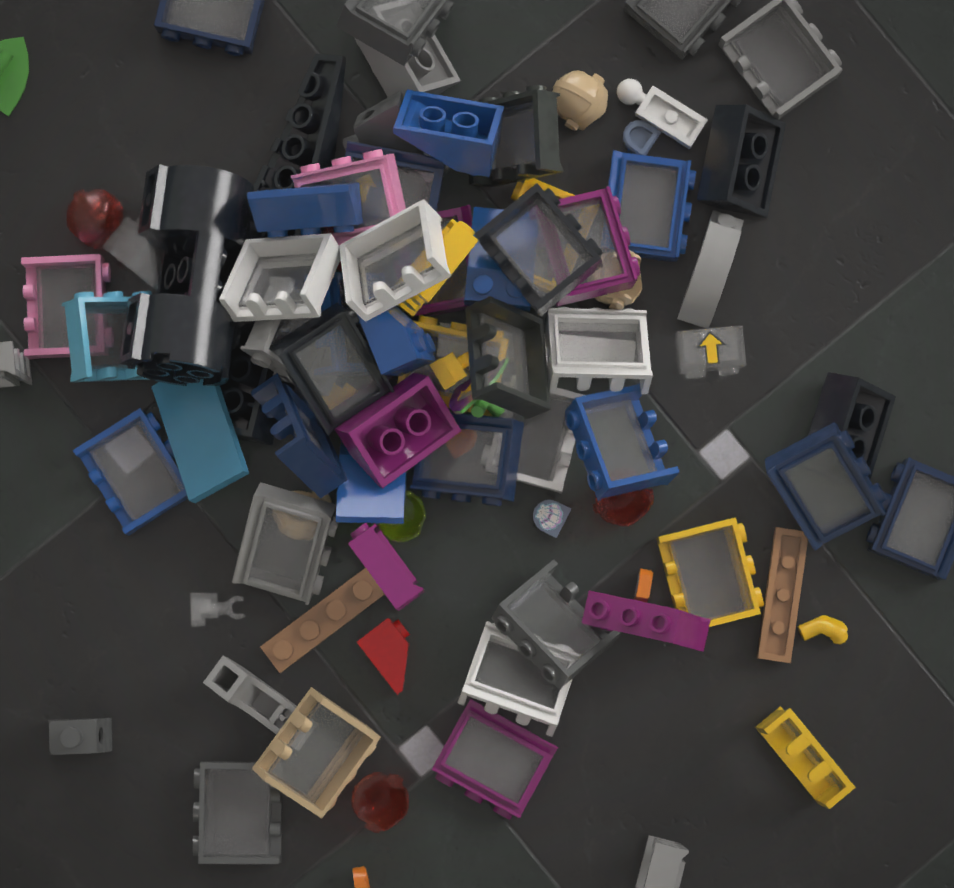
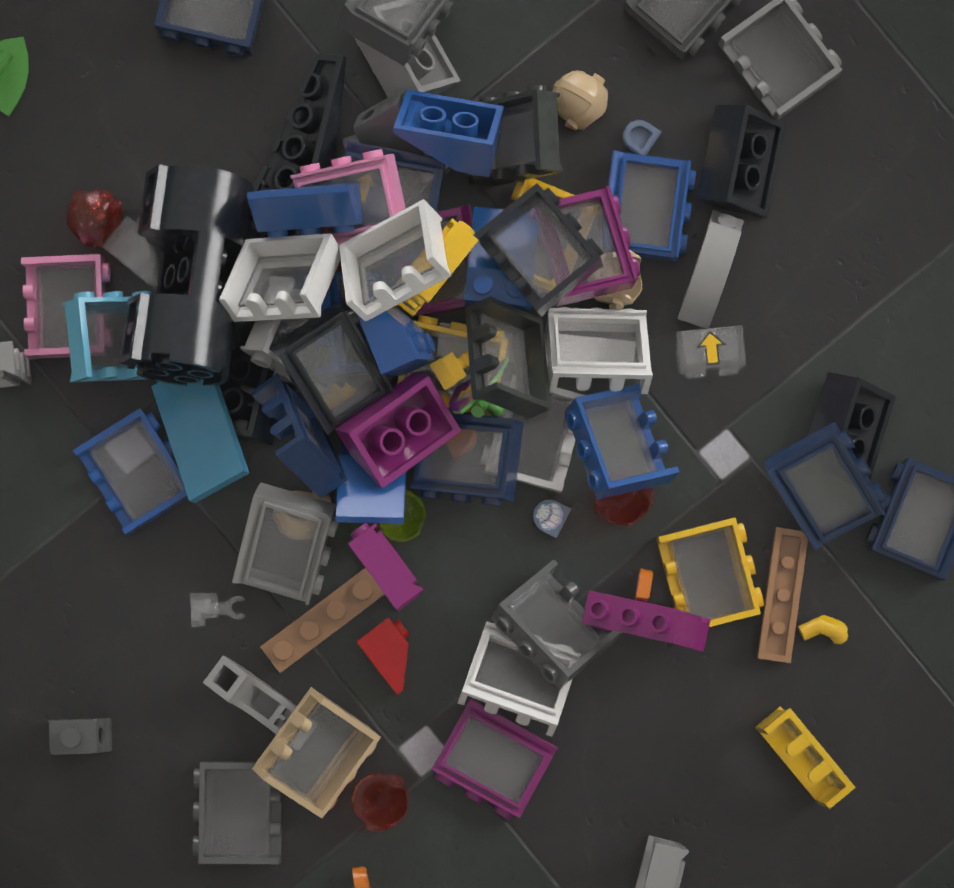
white plate [617,79,708,149] -> none

